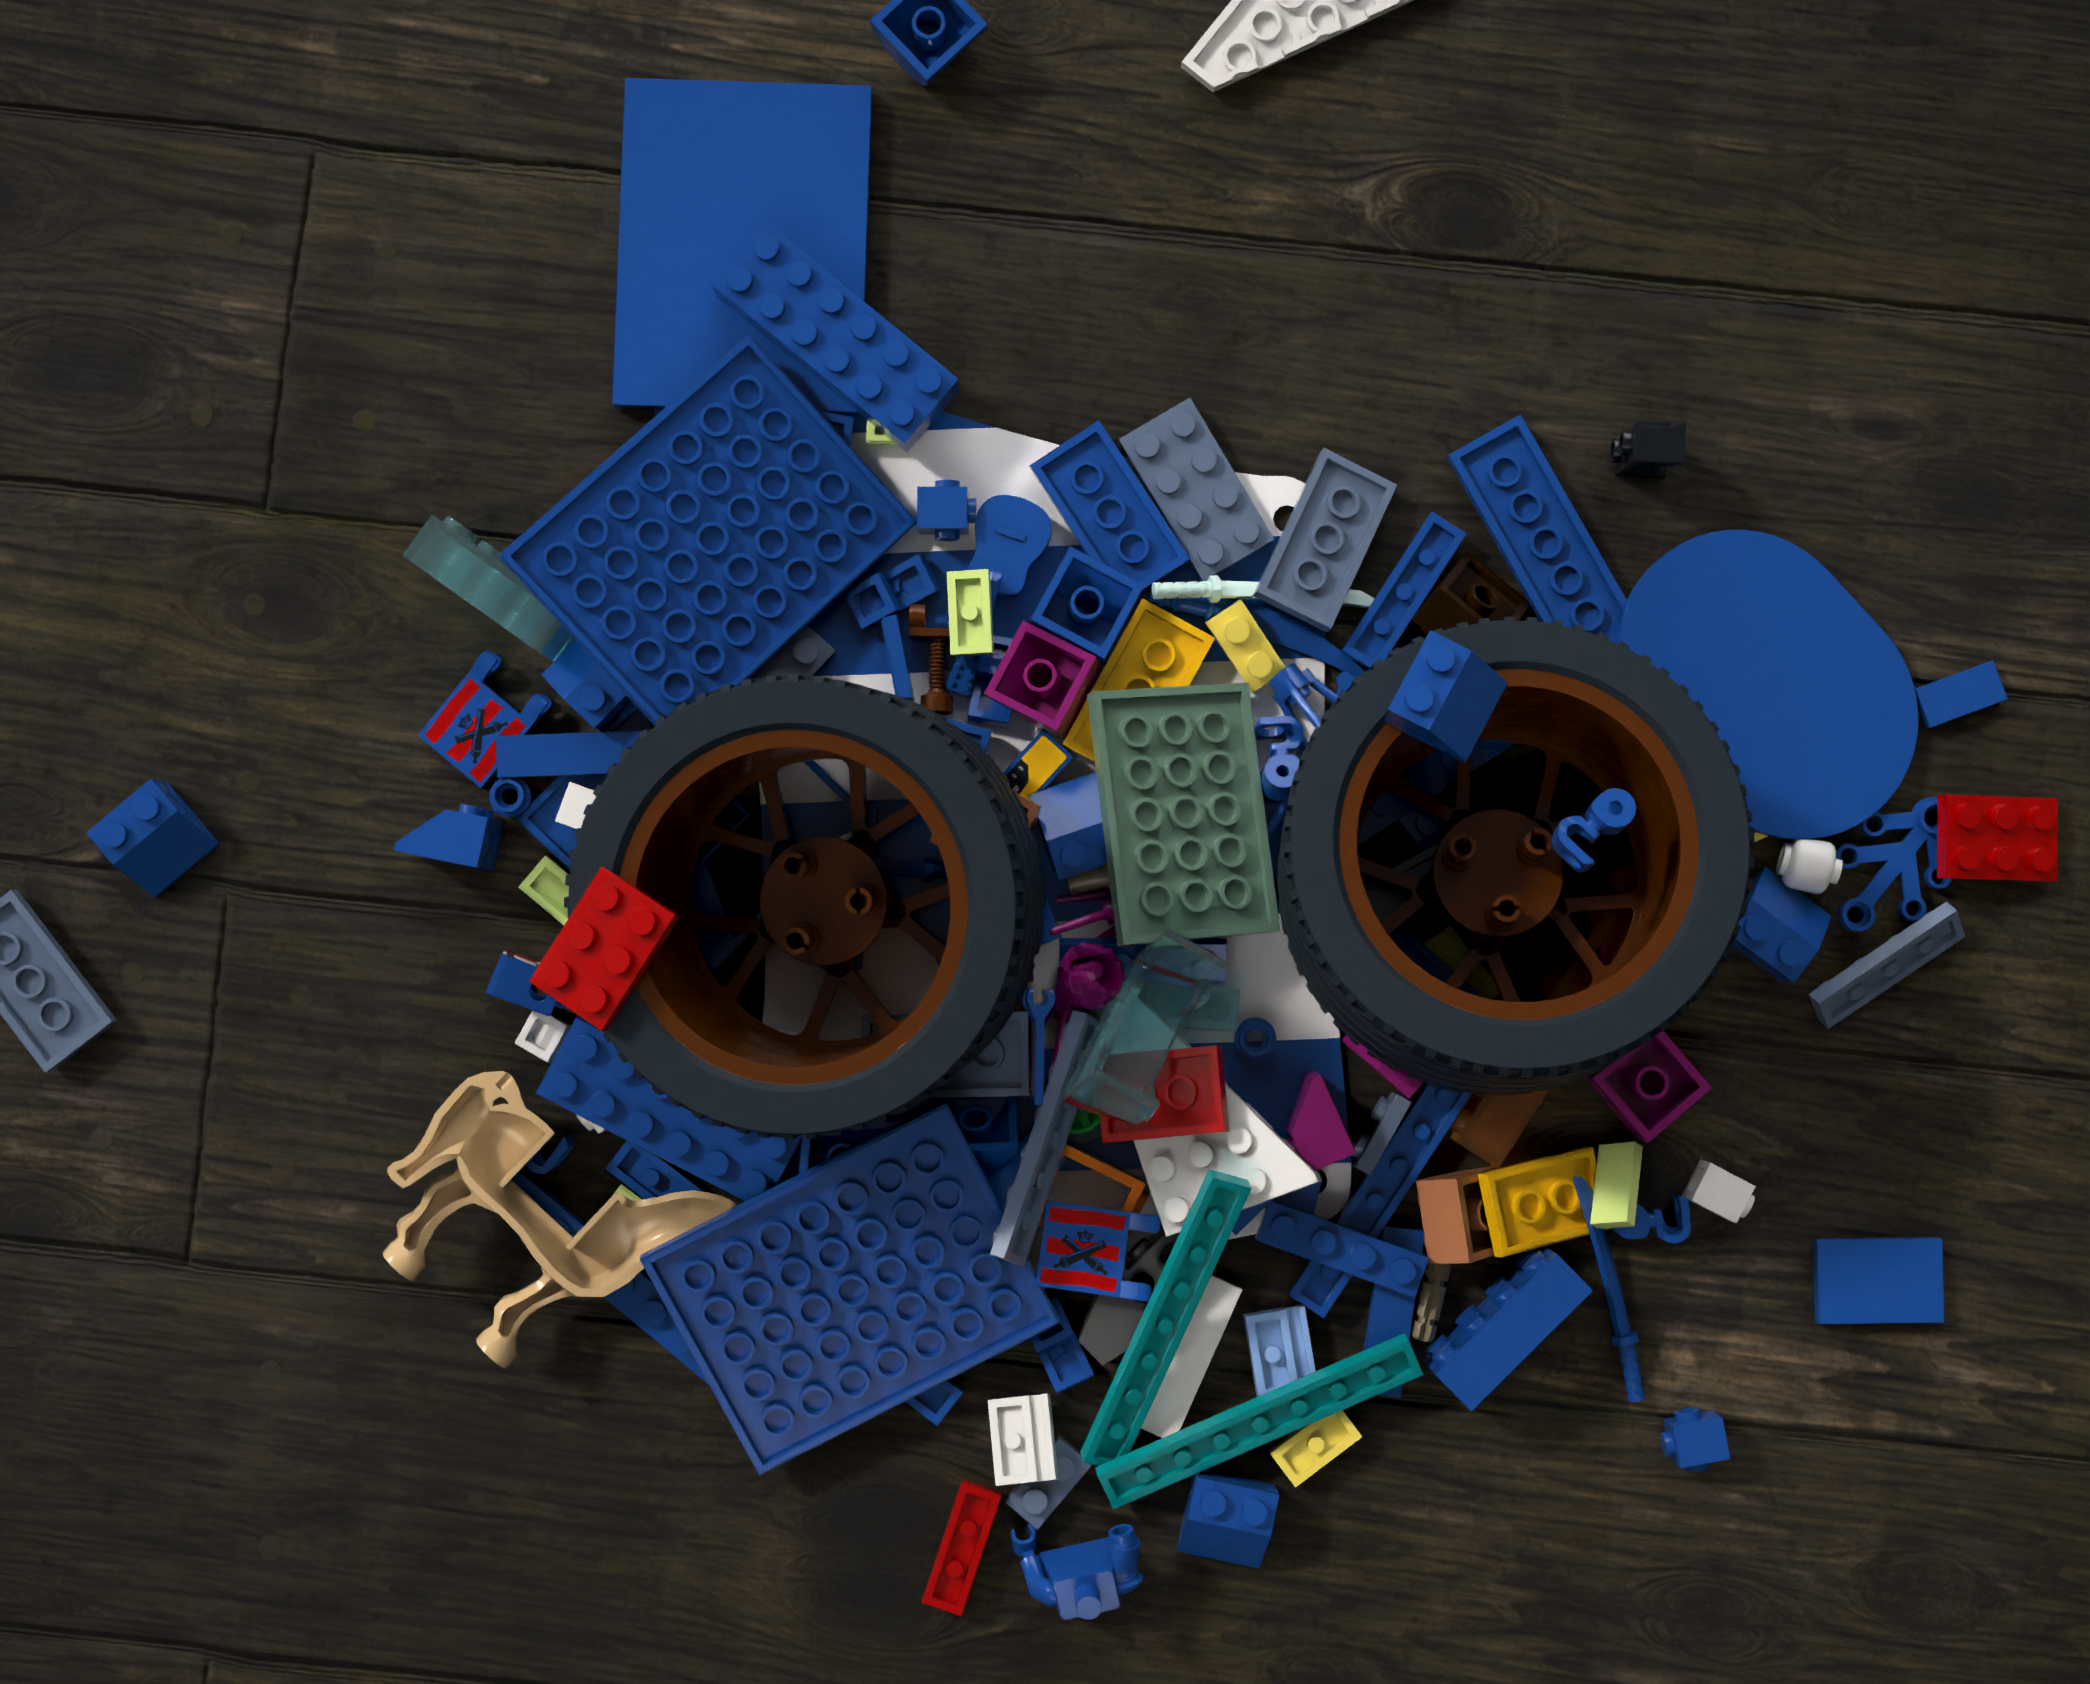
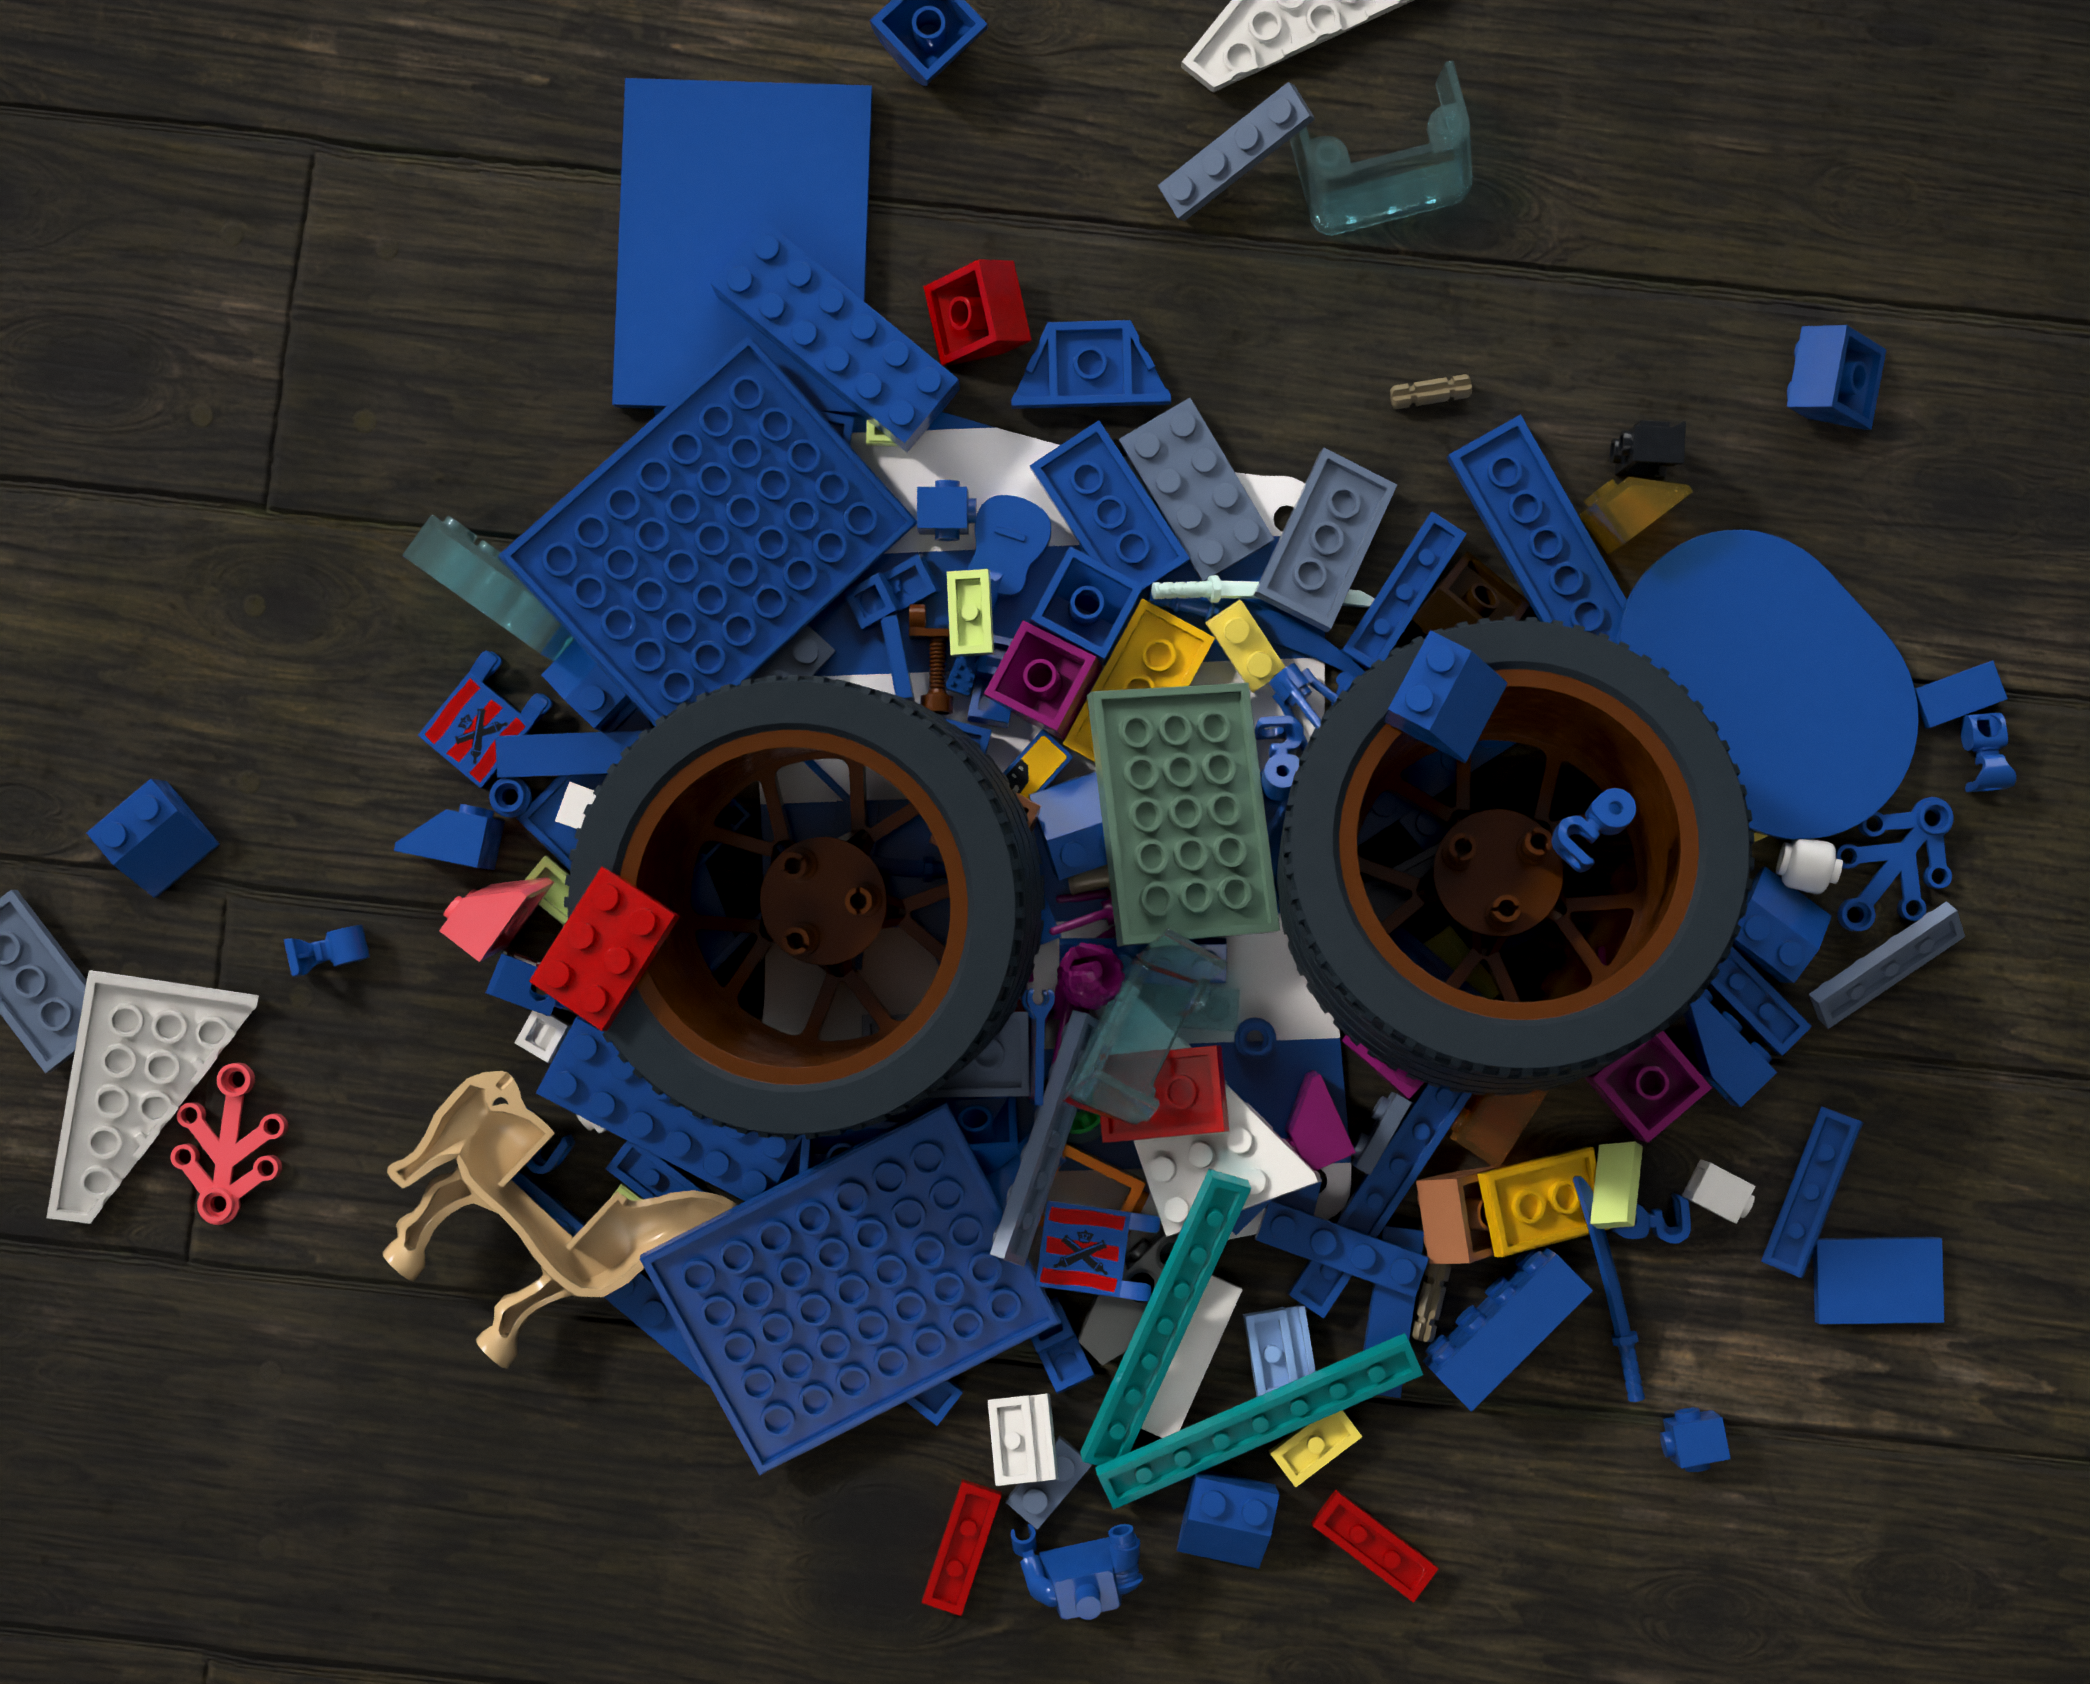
red plate [1937,794,2058,882] -> none
none -> white wing [46,970,259,1224]
none -> coral plant [170,1063,288,1225]
none -> blue leg [284,925,370,977]
none -> coral slope [439,877,554,962]
none -> red slope [923,259,1032,366]
none -> blue wing [1011,320,1171,409]
none -> sand blue plate [1158,82,1315,221]
none -> clear light blue windscreen [1290,60,1473,235]
none -> red plate [1311,1489,1439,1603]
none -> dark tan axle [1390,374,1472,409]
none -> clear yellow slope [1578,477,1693,555]
none -> blue slope [1683,989,1777,1107]
none -> blue plate [1709,947,1812,1056]
none -> blue tile [1761,1106,1863,1279]
none -> blue slope [1787,325,1887,430]
none -> blue leg [1961,713,2016,792]

